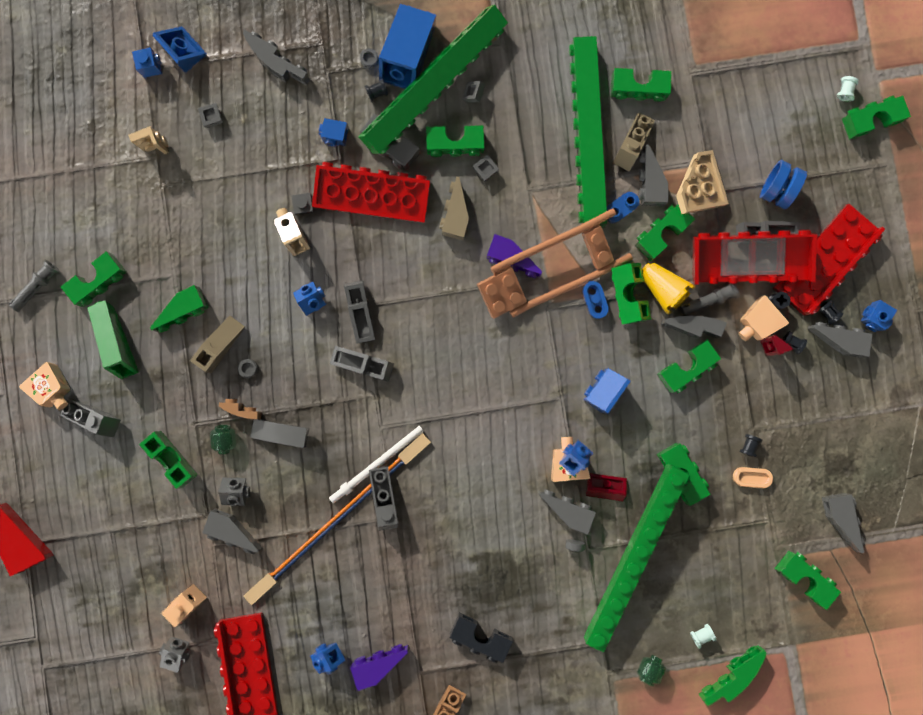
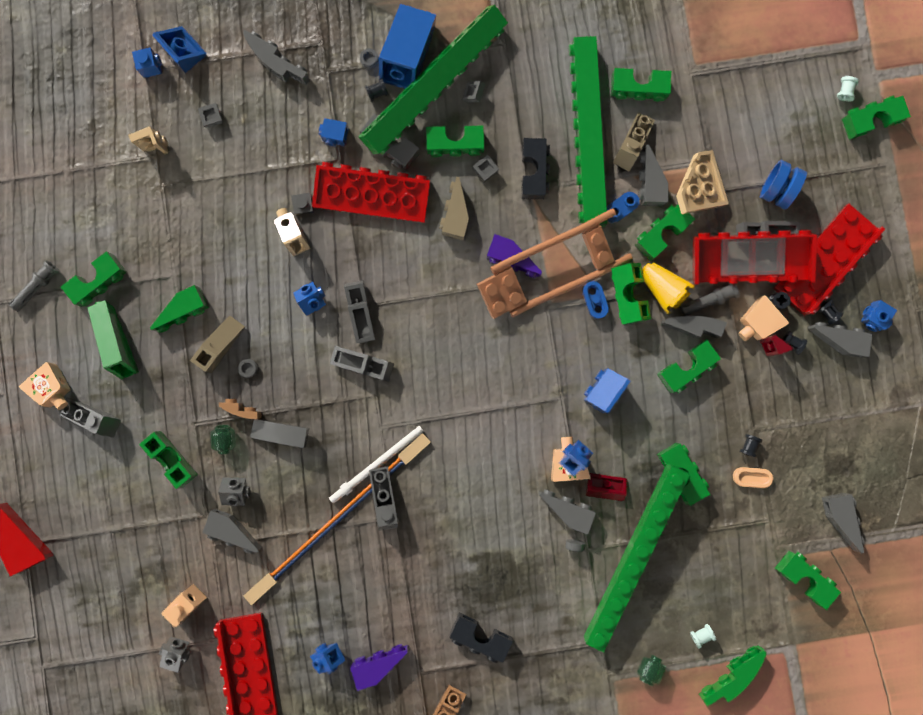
none -> black arch [521,138,550,199]

